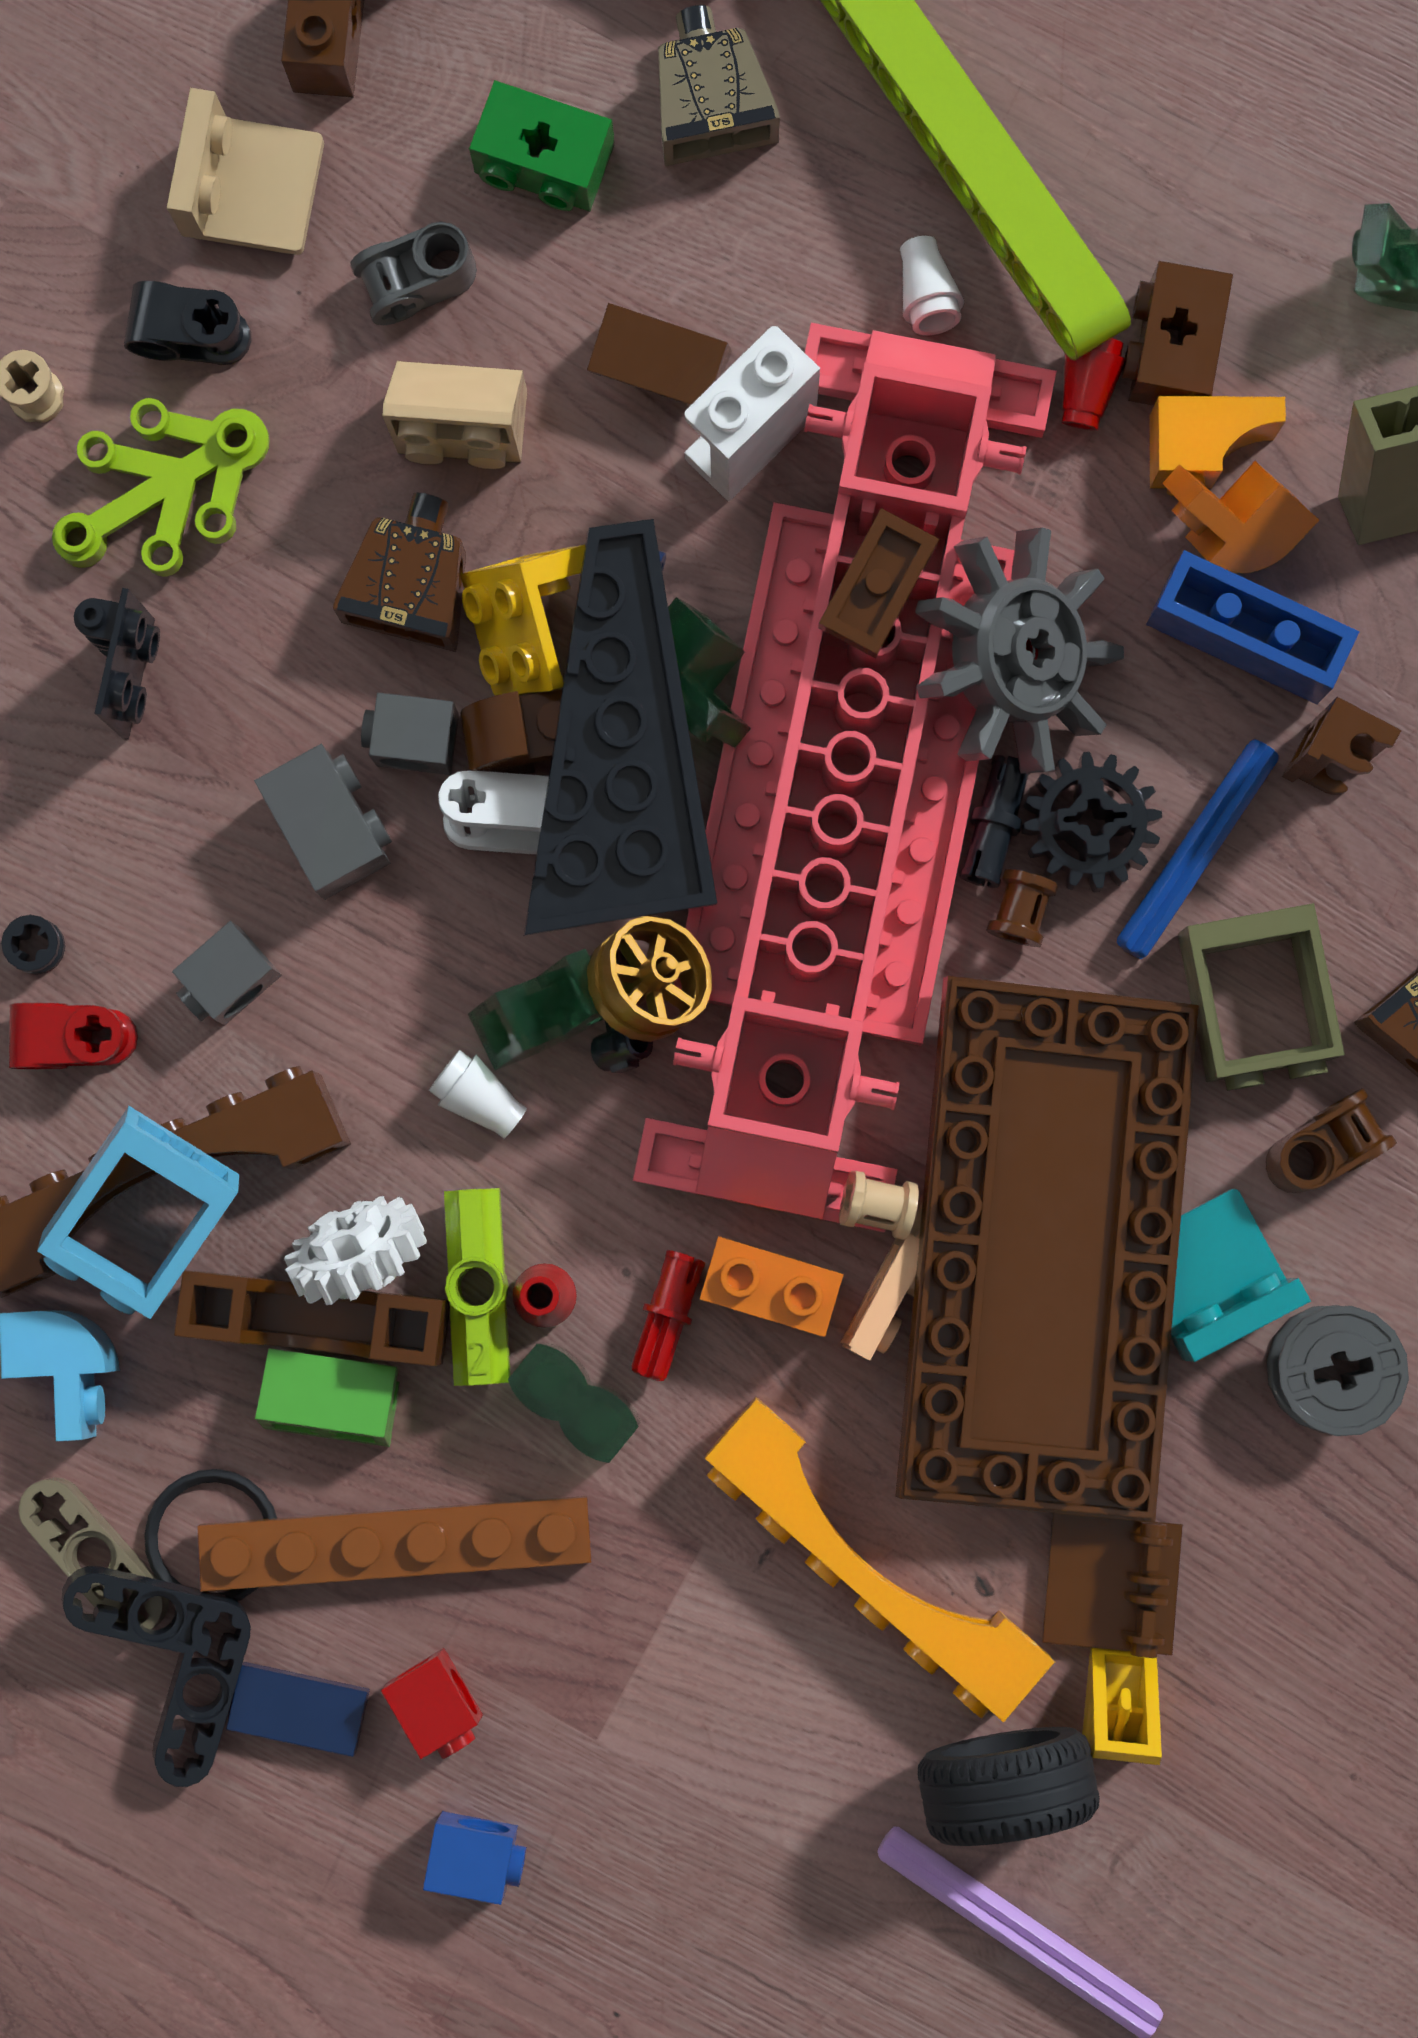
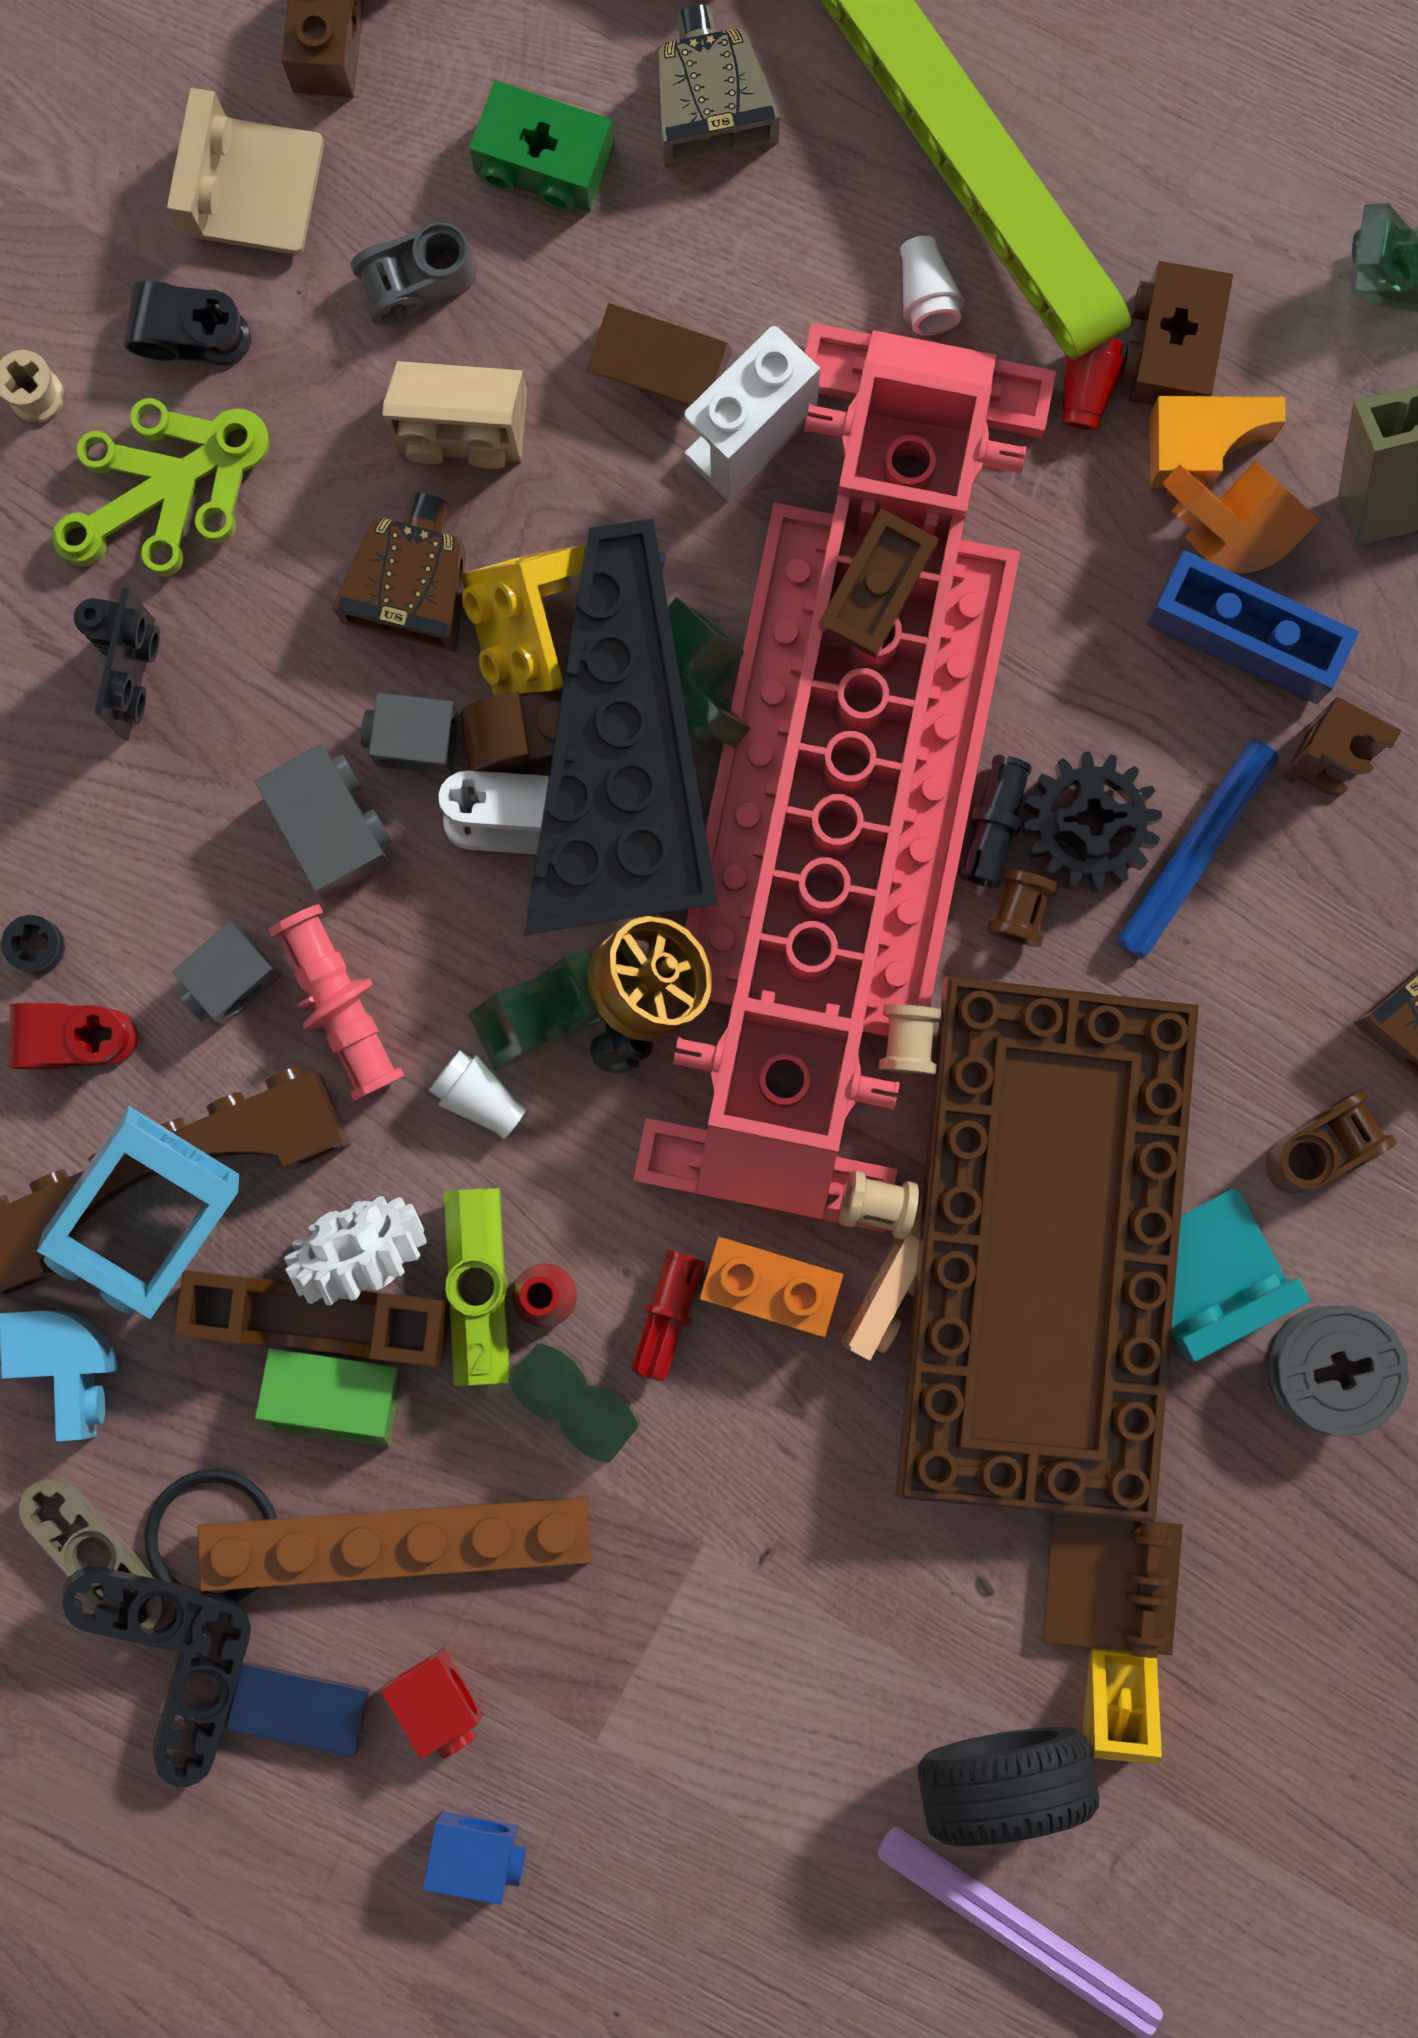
light orange arch [705,1397,1055,1722] -> none
dark grey gear [915,527,1124,774] -> none
olive window [1177,903,1345,1091] -> none
none -> coral piece [268,904,405,1101]
none -> tan bush [878,1004,942,1075]

